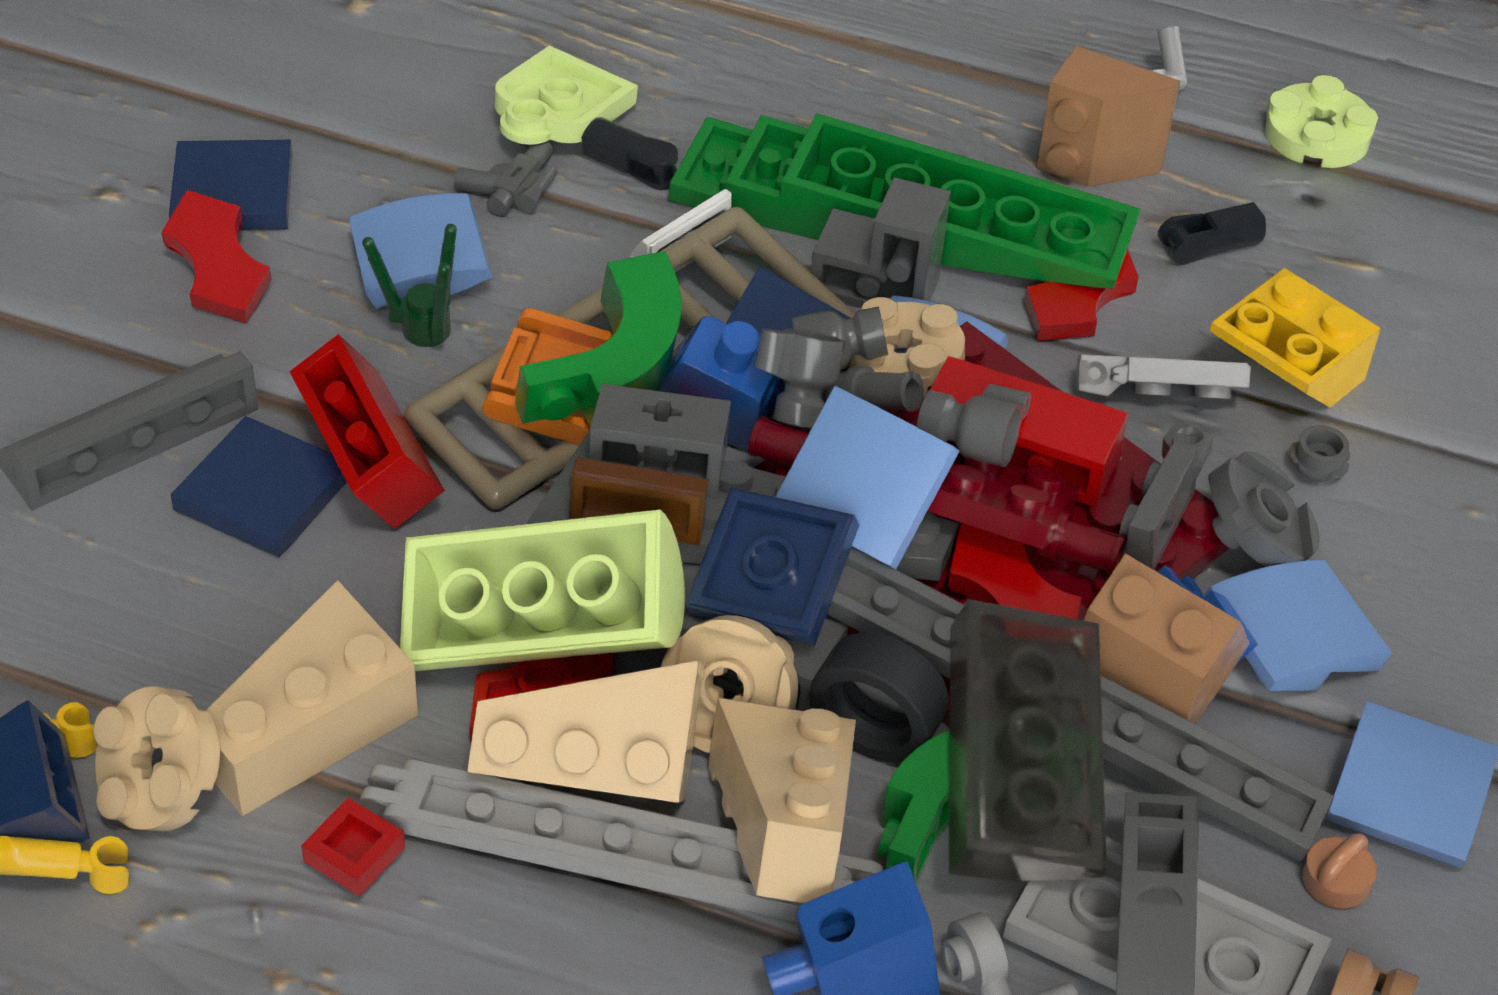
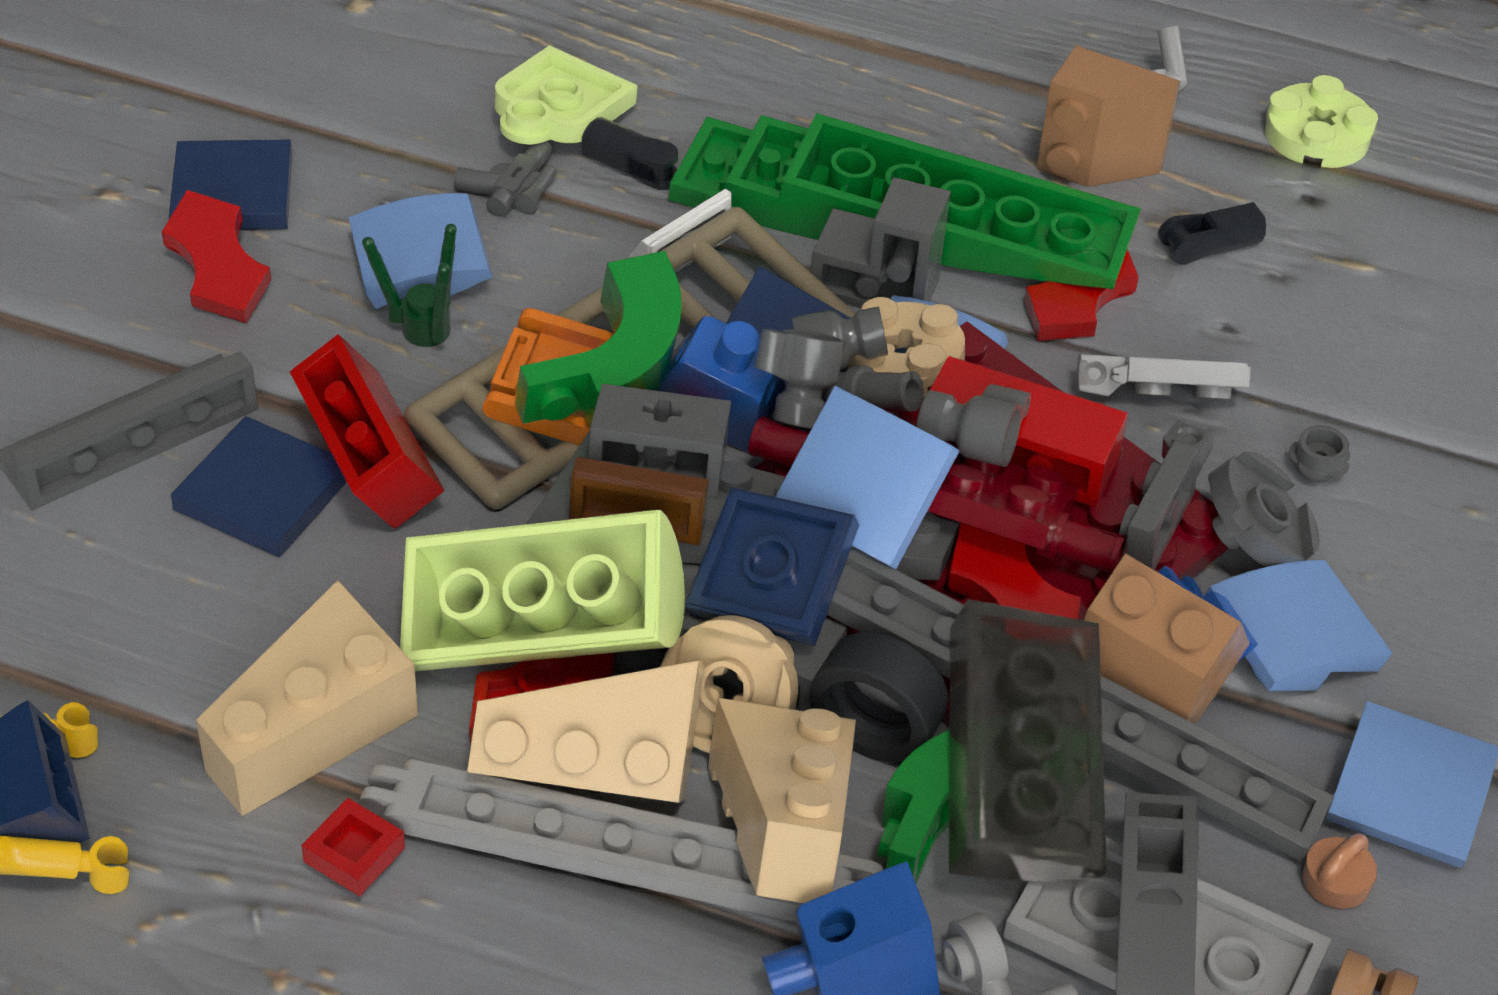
tan plate [93,686,220,831] -> none
yellow slope [1210,268,1381,408] -> none

